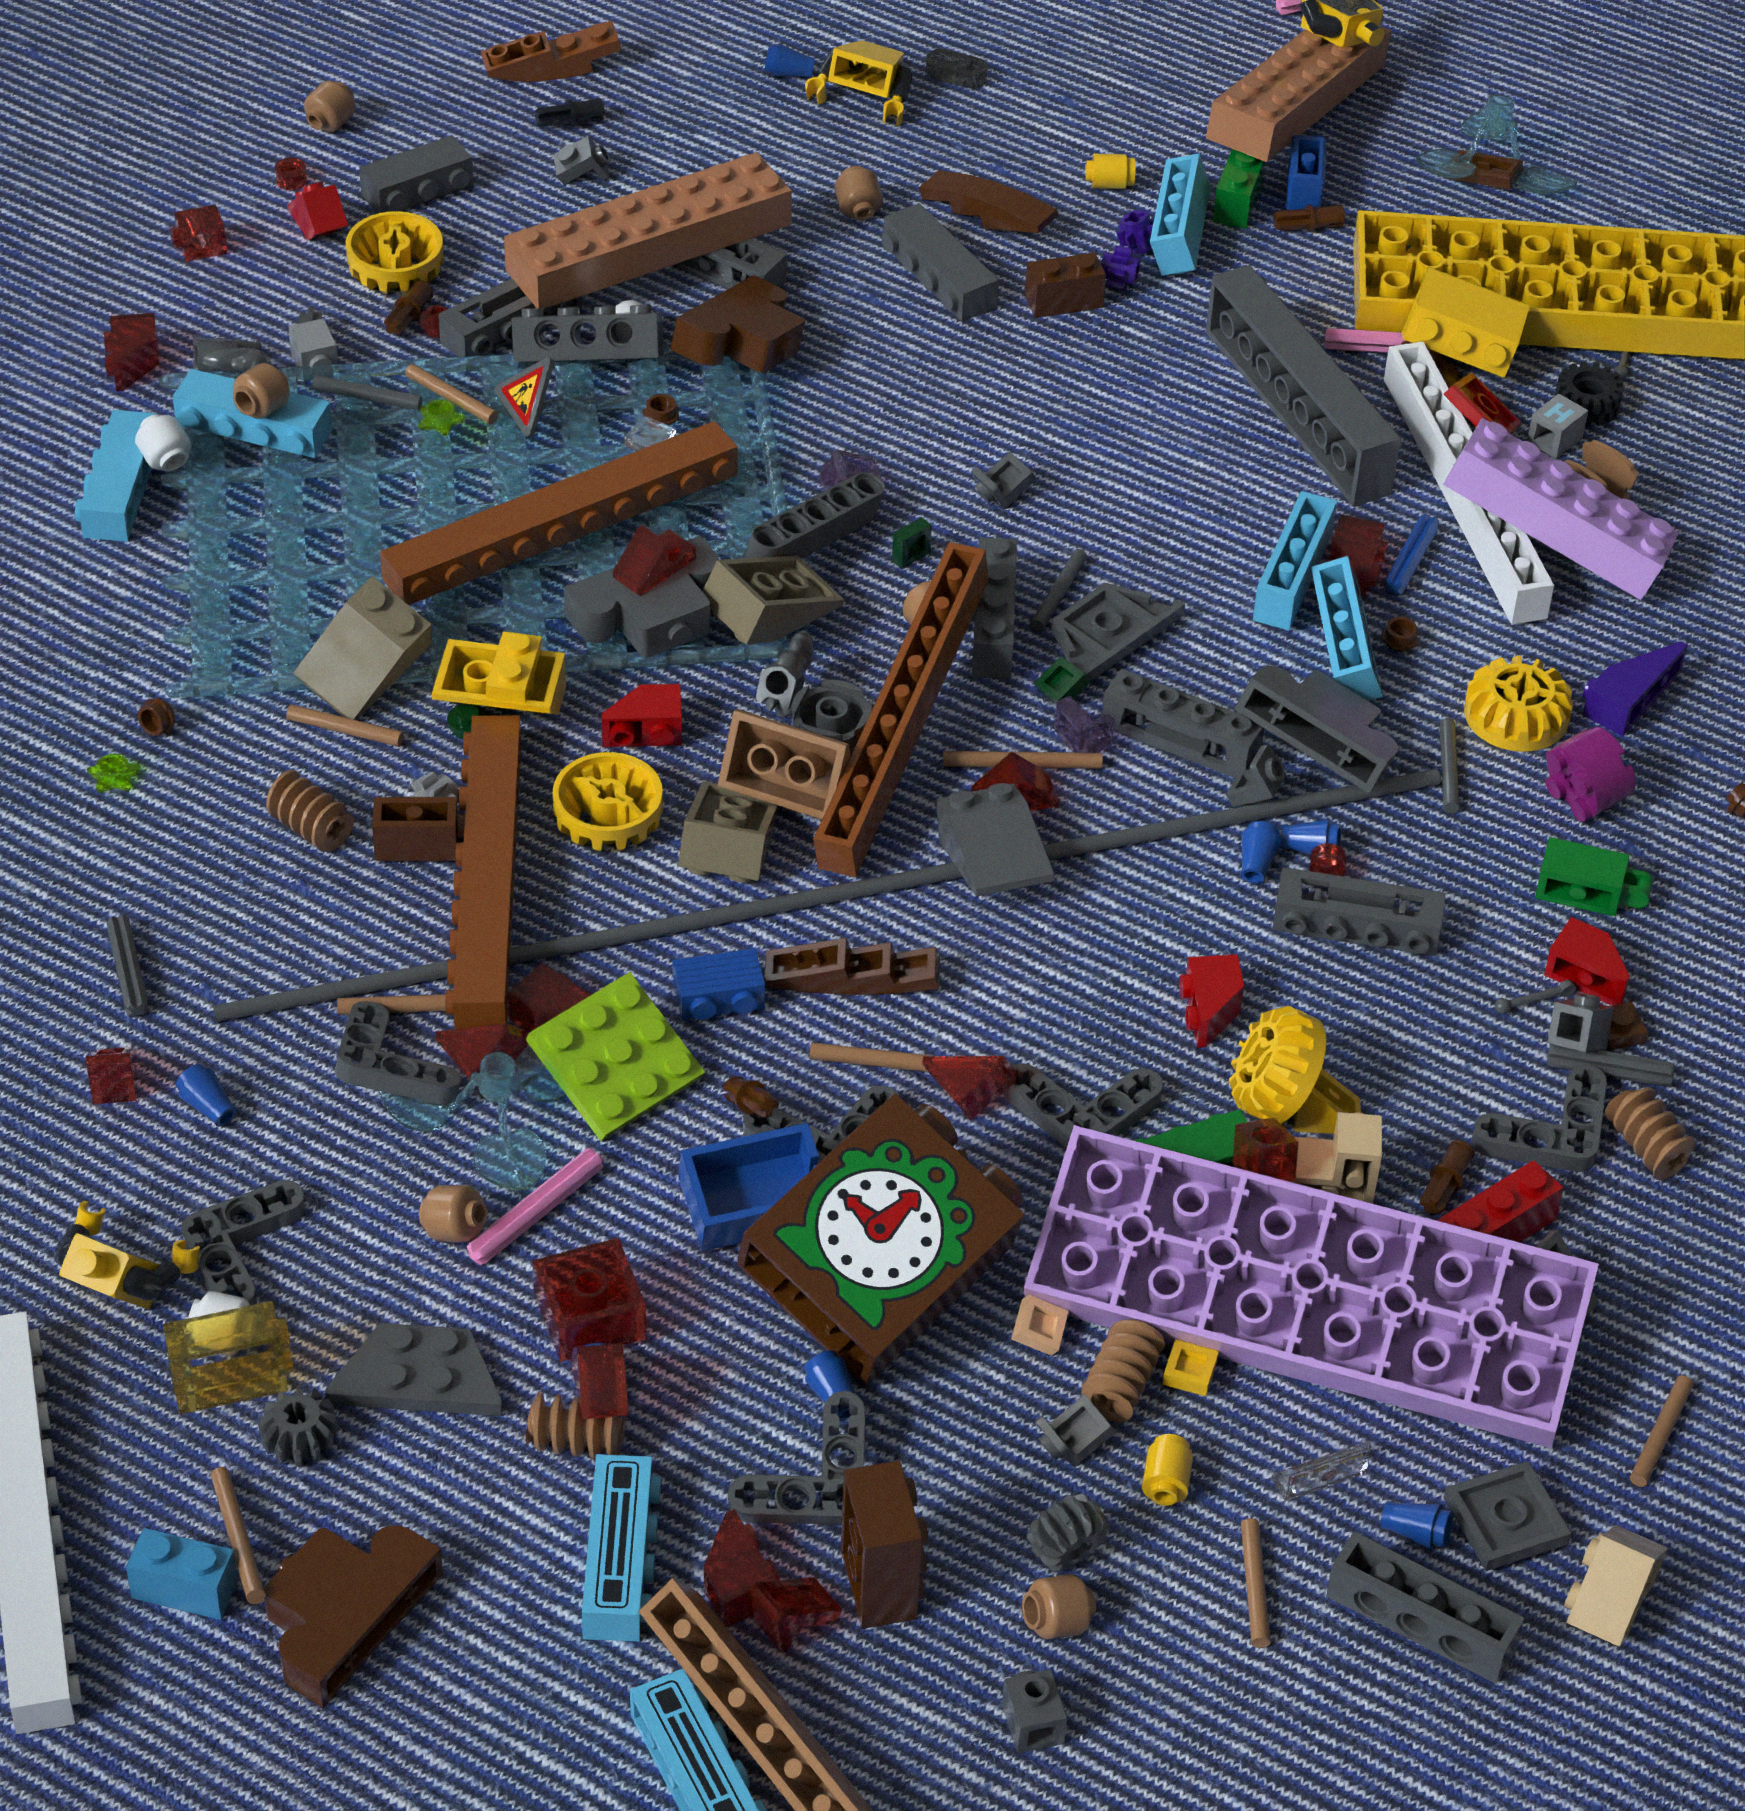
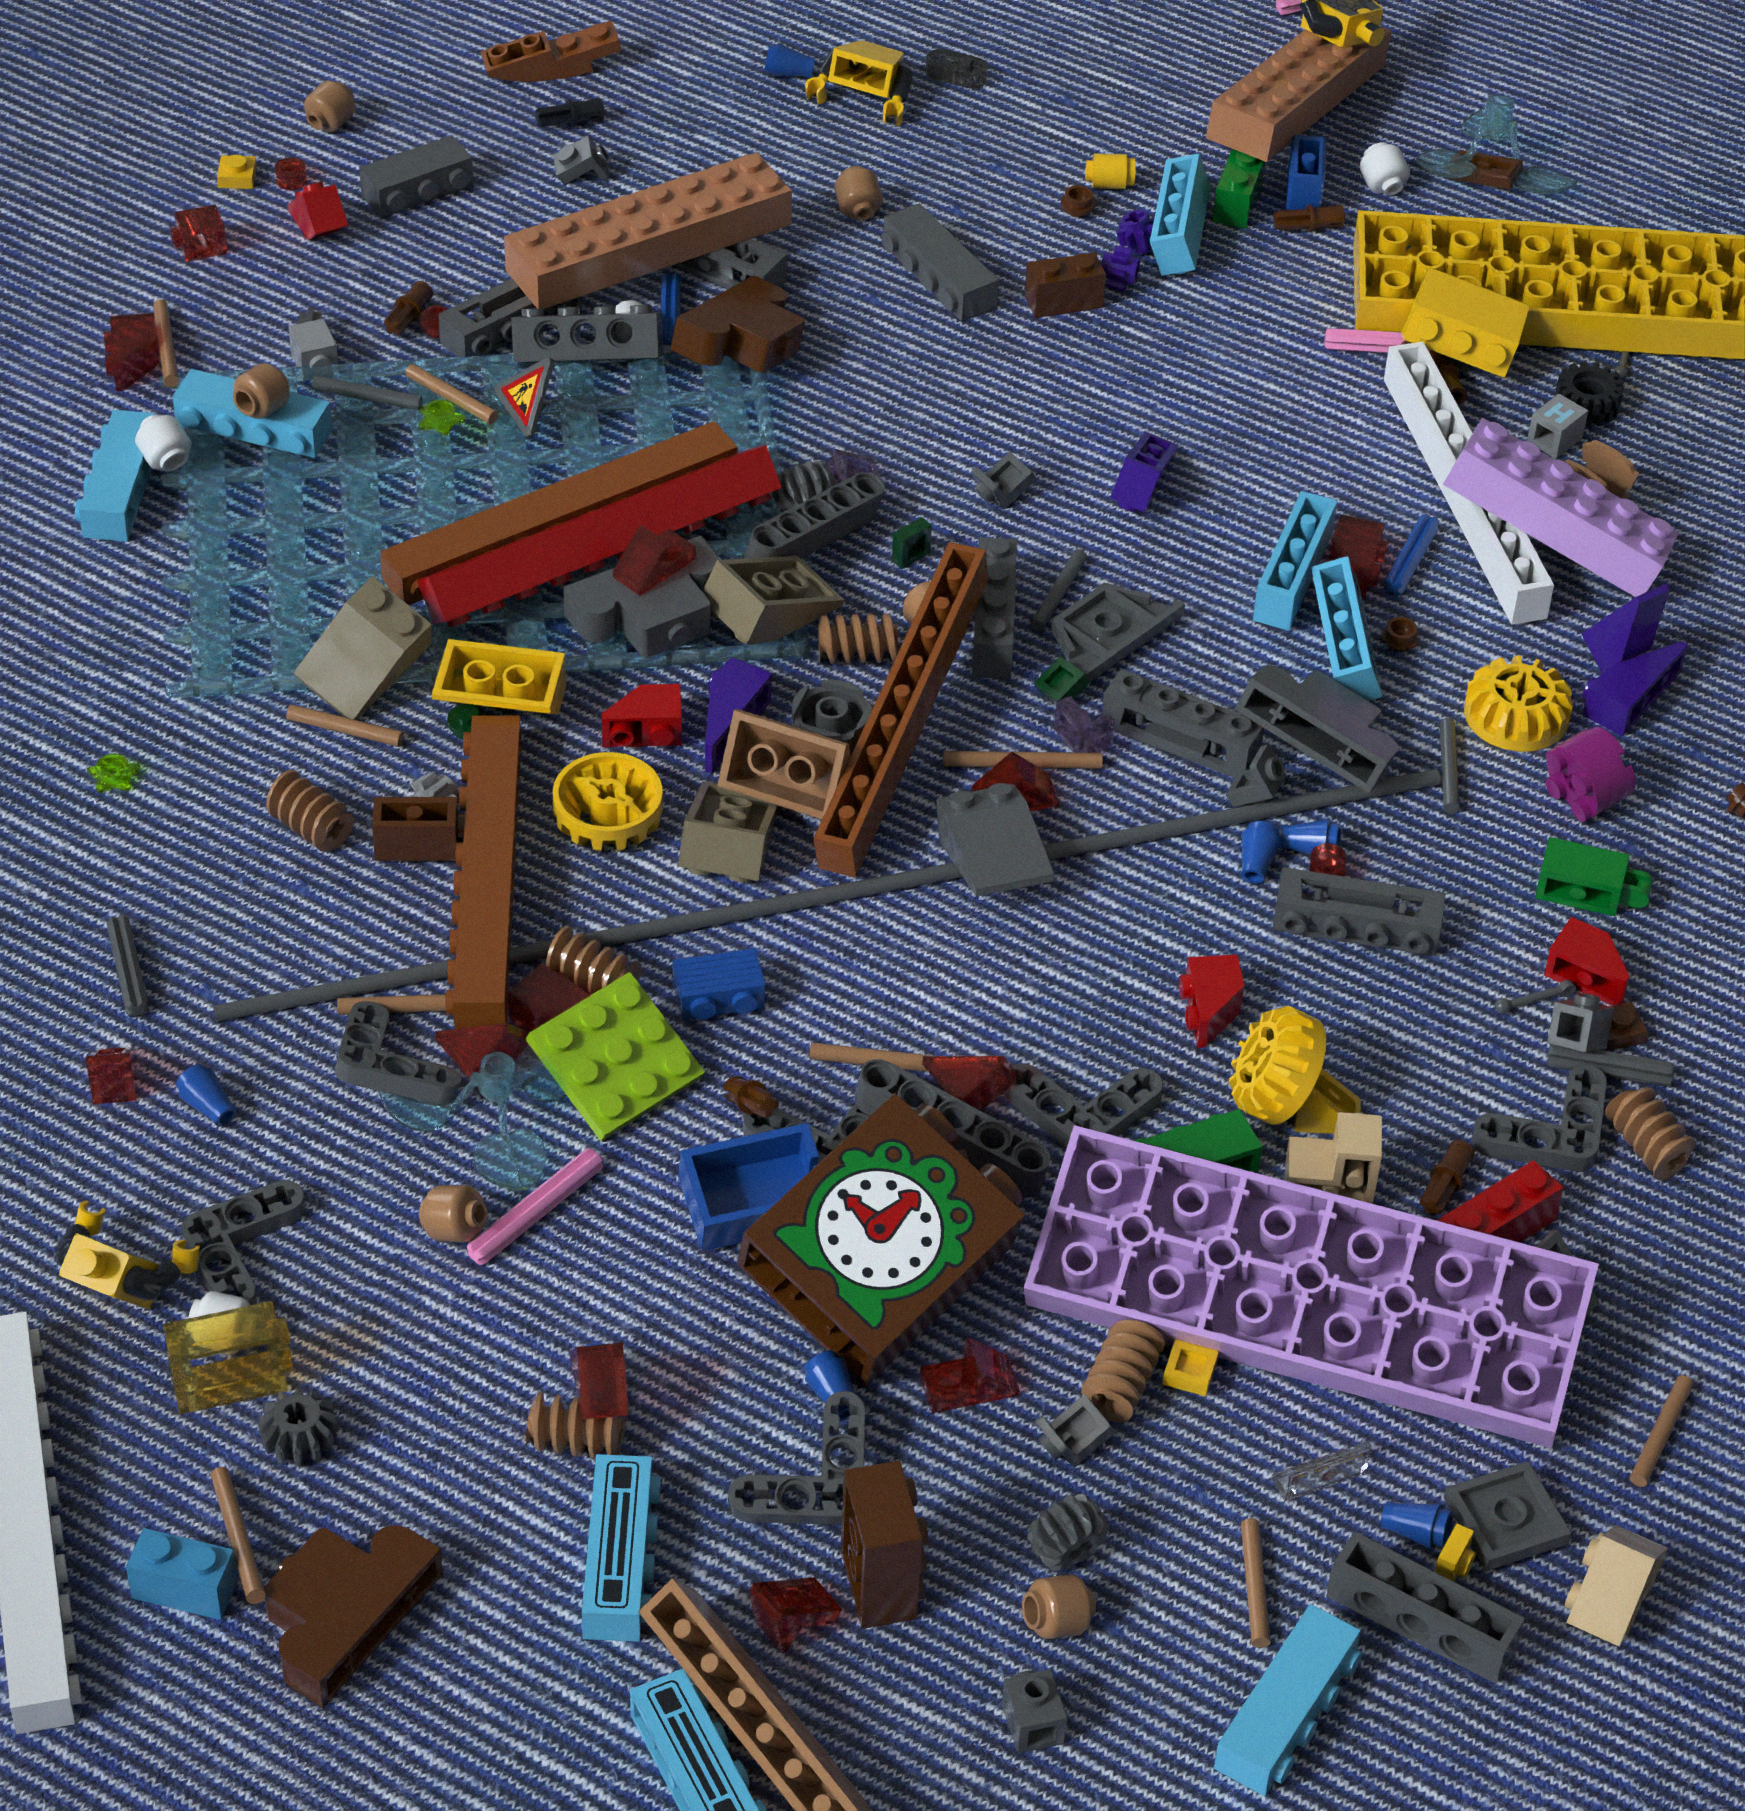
reddish brown plate [138,698,175,736] -> none
dark grey animal [193,335,270,376] -> none
dark grey wing [325,1323,502,1416] -> none
yellow gear [346,211,444,295] -> none
yellow plate [486,631,542,703] -> none
clear red brick [532,1238,647,1362] -> none
clear tile [624,416,676,451] -> none
reddish brown plate [643,394,679,428] -> none
clear red slope [704,1509,780,1627] -> none
dark grey animal [755,631,814,718] -> none
reddish brown slope [764,938,940,995] -> none
reddish brown slope [919,170,1059,233] -> none
light nougat plate [1012,1294,1068,1356] -> none
yellow brick [1142,1434,1193,1506] -> none
dark grey brick [1206,265,1401,507] -> none
clear red brick [1233,1117,1299,1181] -> none
red tile [1443,373,1522,435] -> none
none -> medium nougat bar [153,300,179,388]
none -> yellow plate [217,155,257,189]
none -> red brick [417,445,782,628]
none -> medium nougat piece [546,926,642,996]
none -> blue axle [661,272,681,352]
none -> dark purple slope [705,657,772,774]
none -> dark grey gear [772,461,836,513]
none -> medium nougat piece [818,614,898,664]
none -> dark grey beam [854,1059,1051,1197]
none -> clear red slope [920,1338,1020,1414]
none -> reddish brown plate [1061,185,1096,217]
none -> dark purple slope [1110,431,1179,512]
none -> medium azure brick [1214,1604,1362,1797]
none -> white head [1360,142,1410,196]
none -> yellow plate [1435,1523,1476,1582]
none -> dark purple slope [1582,584,1670,673]

